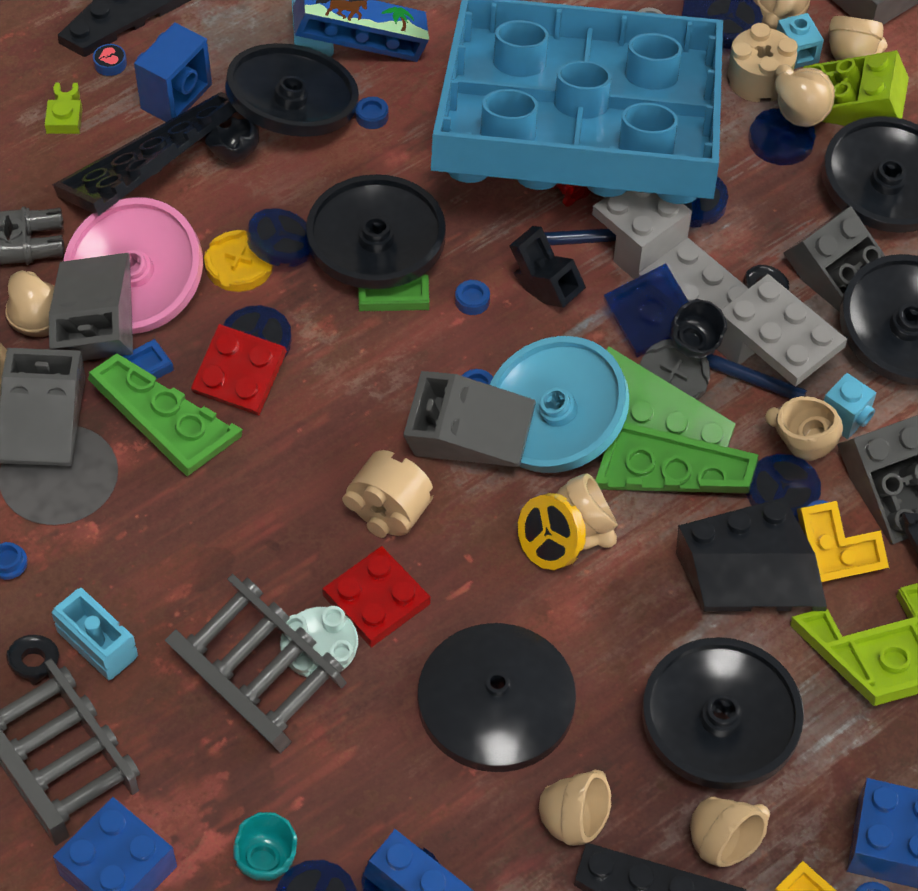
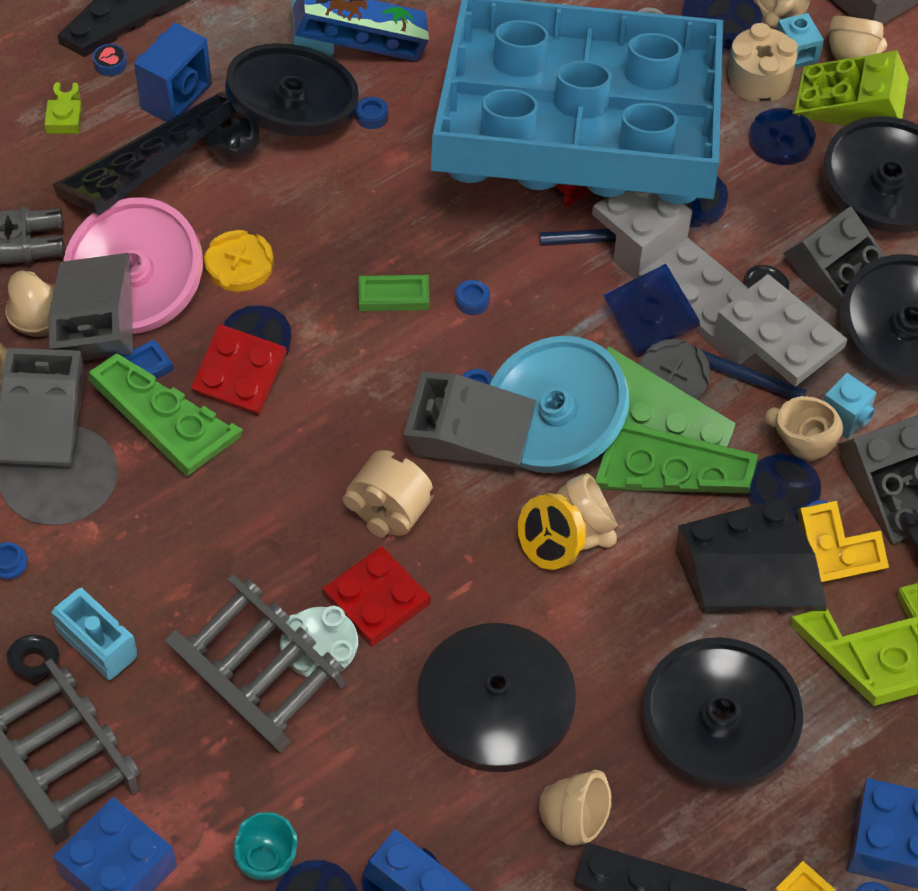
clear blue tile [246,208,311,267] -> none
black dish [306,174,446,289] -> none
black brick [509,226,586,308] -> none
black hair [669,299,728,358] -> none
tan piece [690,797,770,867] -> none
tan piece [775,64,835,127] -> none

